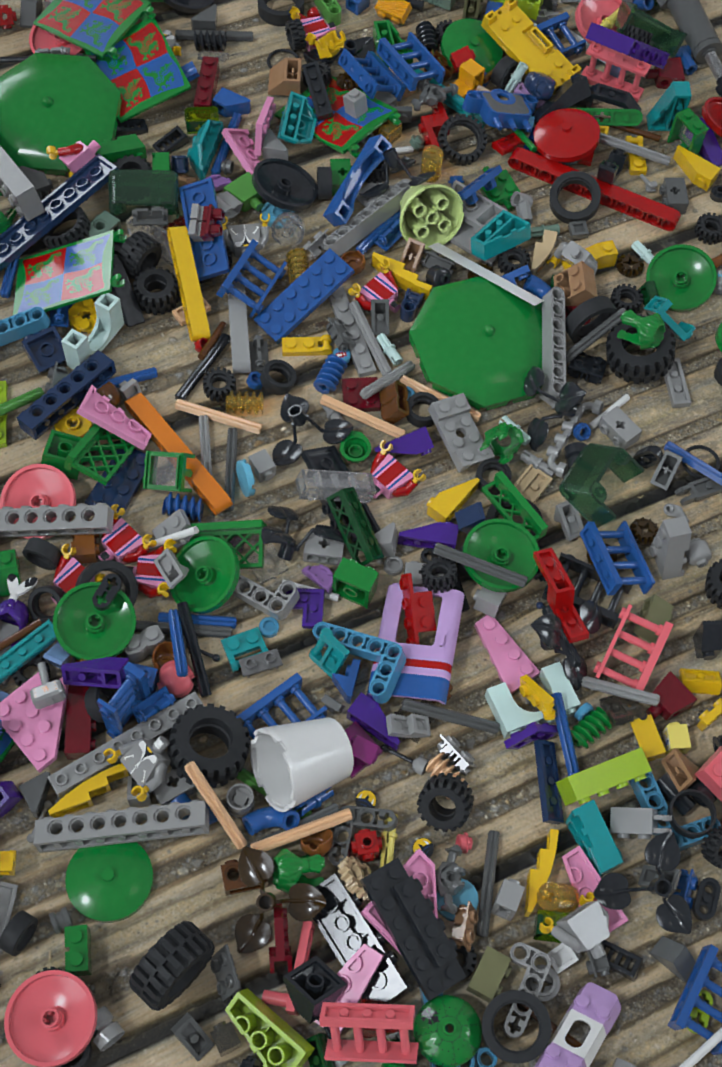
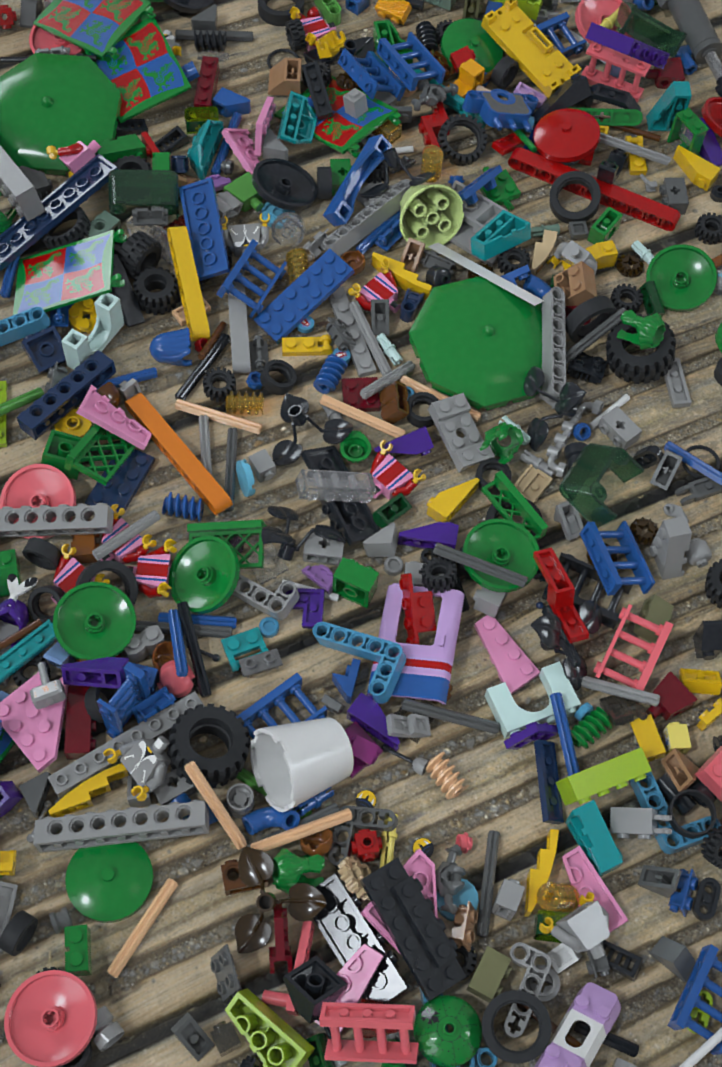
black beam [92,574,122,611] -> none
black tyre [129,921,215,1011] -> none
green window [143,451,195,493] -> none
white bar [149,526,199,549] -> none
light grey plate [152,509,194,551] -> none
light grey slope [153,548,189,589] -> none
dark red hips [188,203,225,242] -> none
teal plate [309,628,350,679] -> none
dark green fence [326,487,384,566] -> none
sand green plate [409,135,425,151] -> none
black tyre [417,773,474,832] -> none
light grey hinge [437,734,477,776] -> none
dark blue slope [455,502,486,535] -> none
light aqua axle [505,61,528,93] -> none
light grey piece [511,191,533,224] -> none
yellow plate [519,674,556,720] -> none
dark blue piece [524,71,556,101] -> none
black plant [593,832,692,934] -> none
black tyre [623,24,653,45] -> none
teal panel [643,295,696,341] -> none
none -> light grey axle [92,510,160,560]
none -> light nougat axle [107,878,178,978]
none -> red plate [141,131,160,159]
none -> blue hair [149,328,192,366]
none -> dark azure tile [297,316,314,334]
none -> dark green brick [373,493,412,528]
none -> black axle [574,1021,639,1057]
none -> green brick [587,207,623,244]

